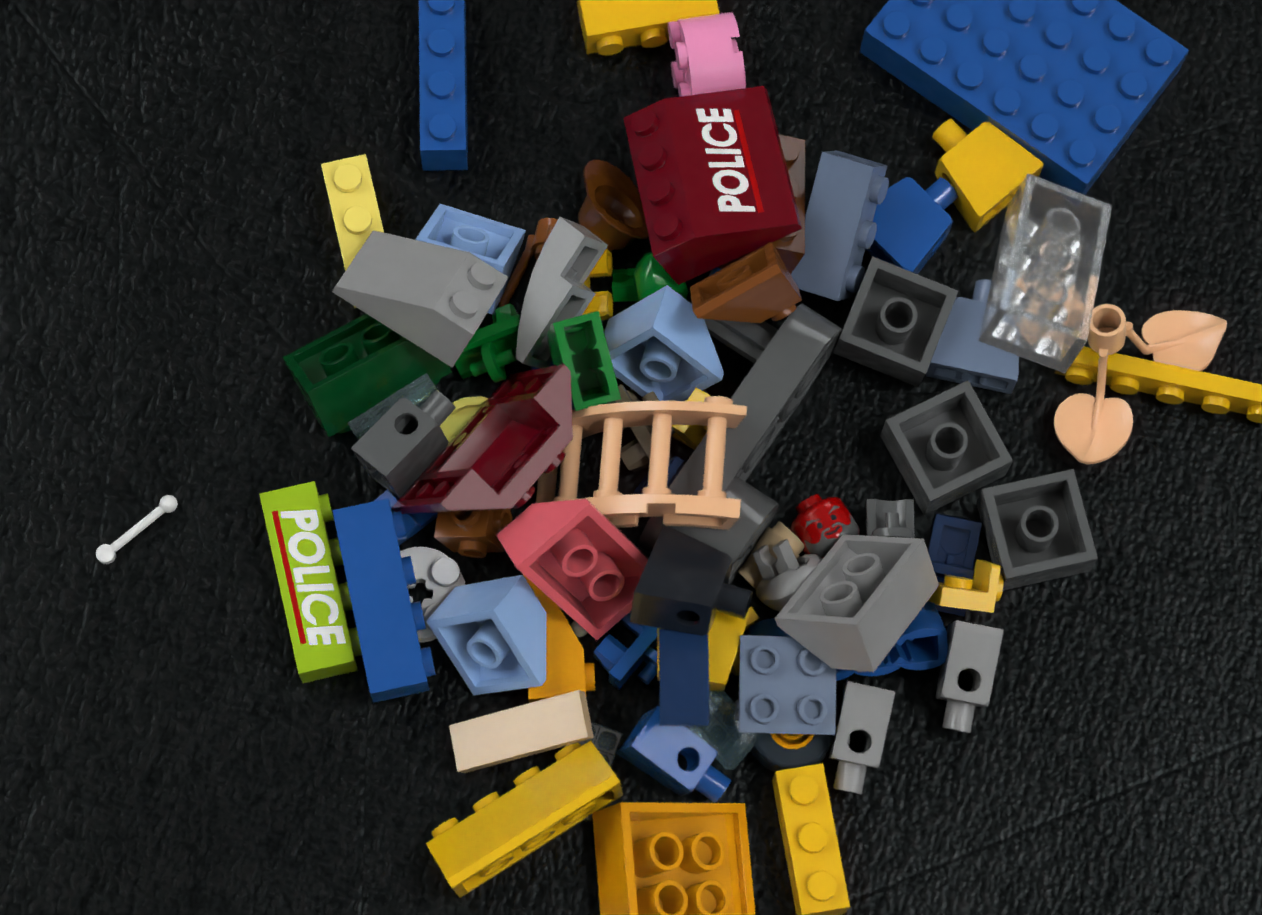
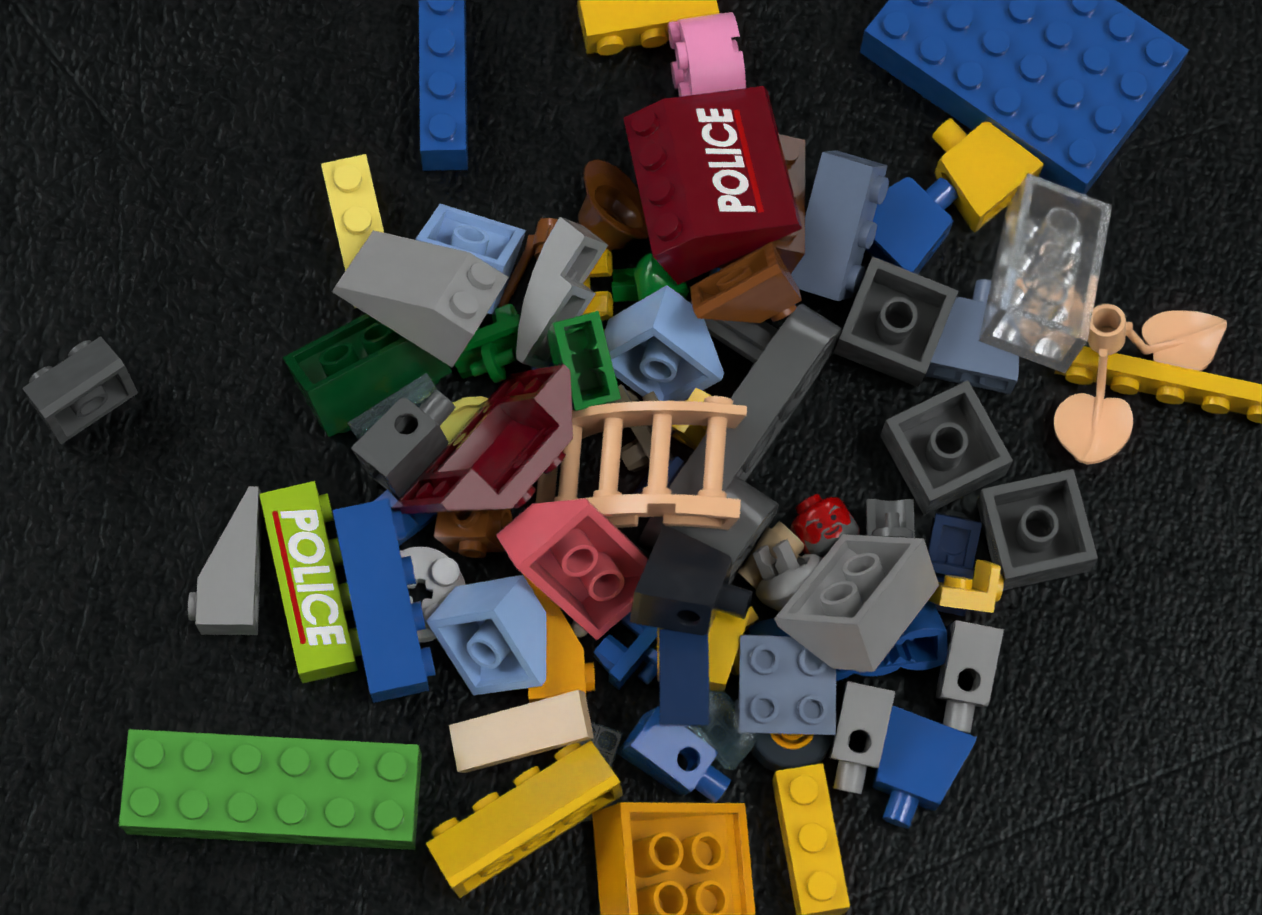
white hinge [96,495,178,564] -> none
none -> dark grey slope [22,336,138,444]
none -> bright green brick [119,729,422,850]
none -> light grey slope [188,486,263,635]
none -> blue torso [872,705,977,828]

